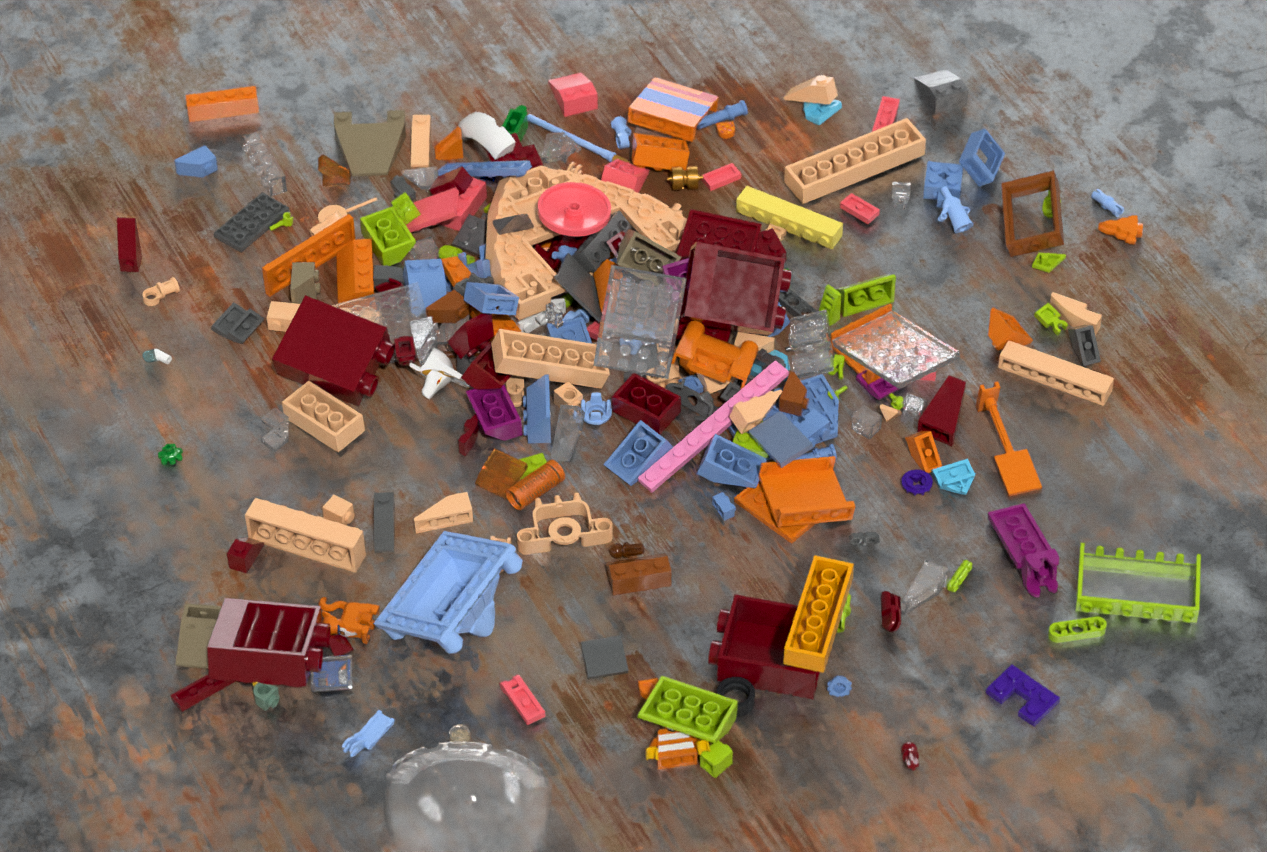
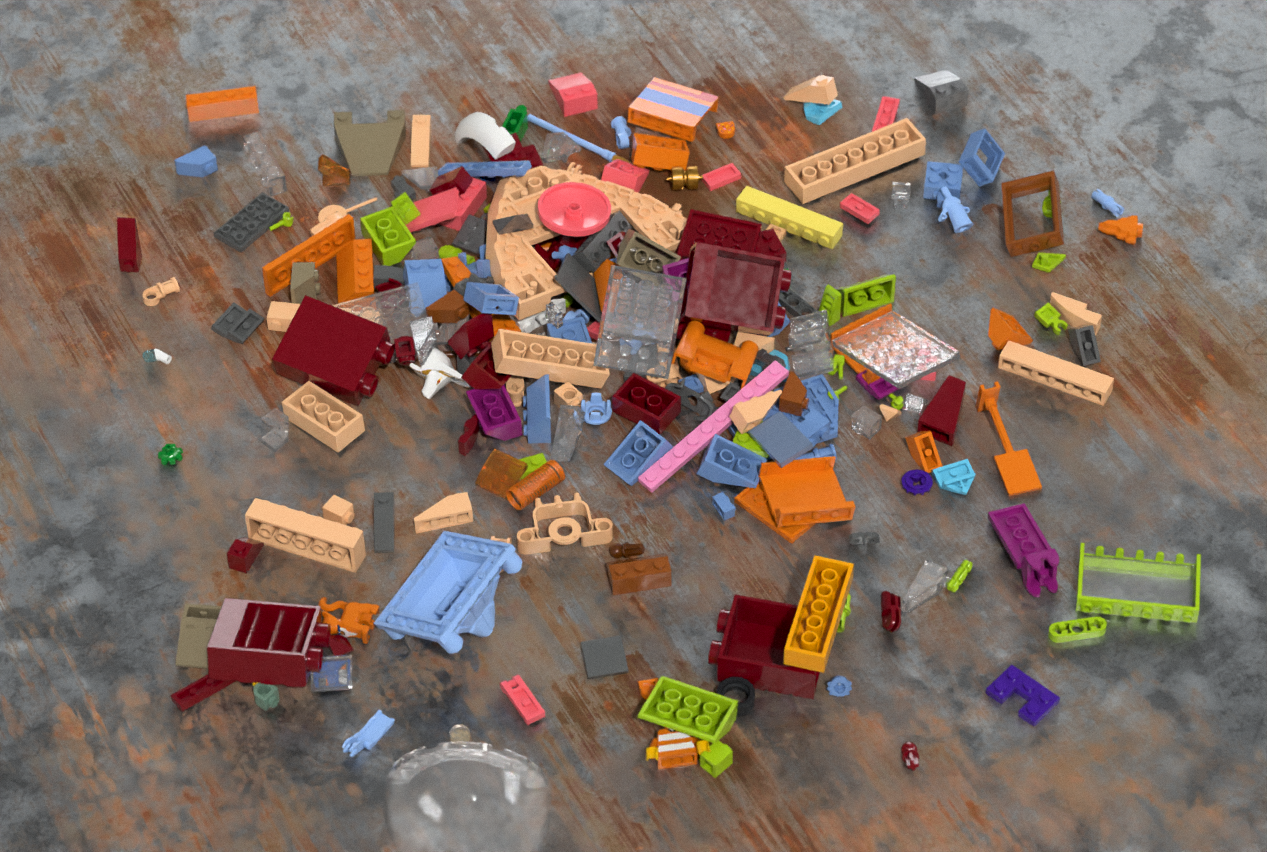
orange slope [435,127,463,160] -> none
medium blue pin [696,100,748,130] -> none

